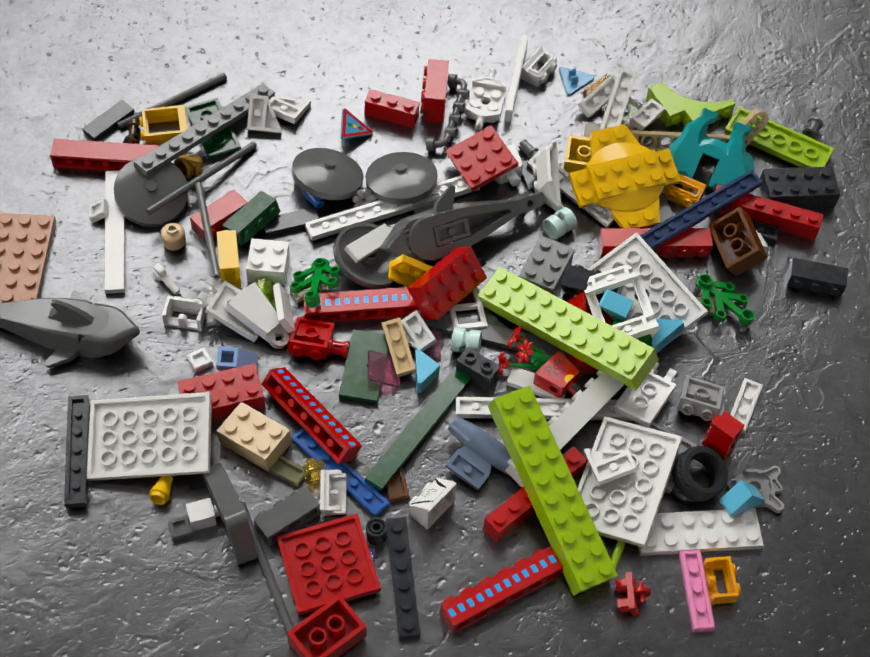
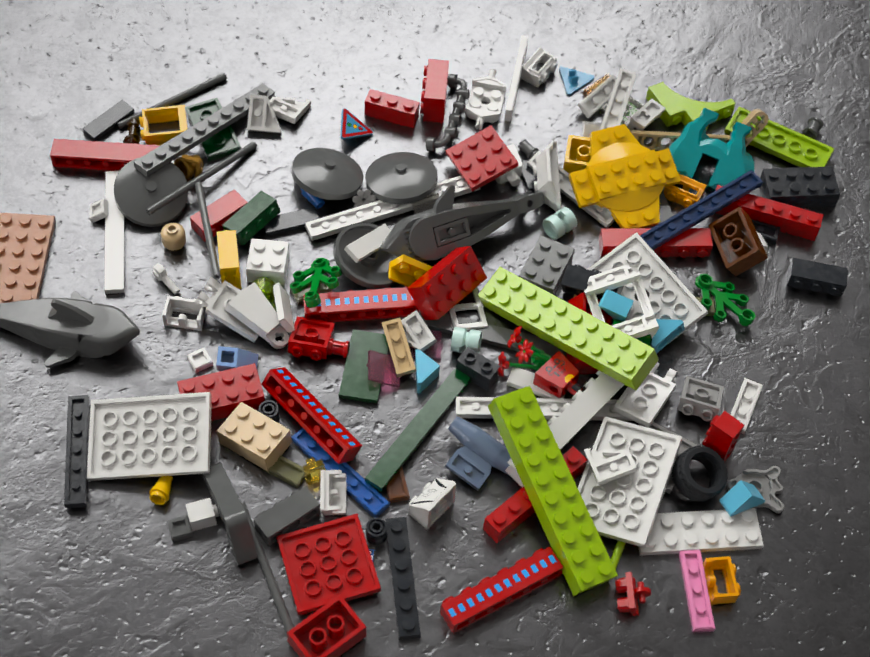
none -> black wheel [259,400,280,423]

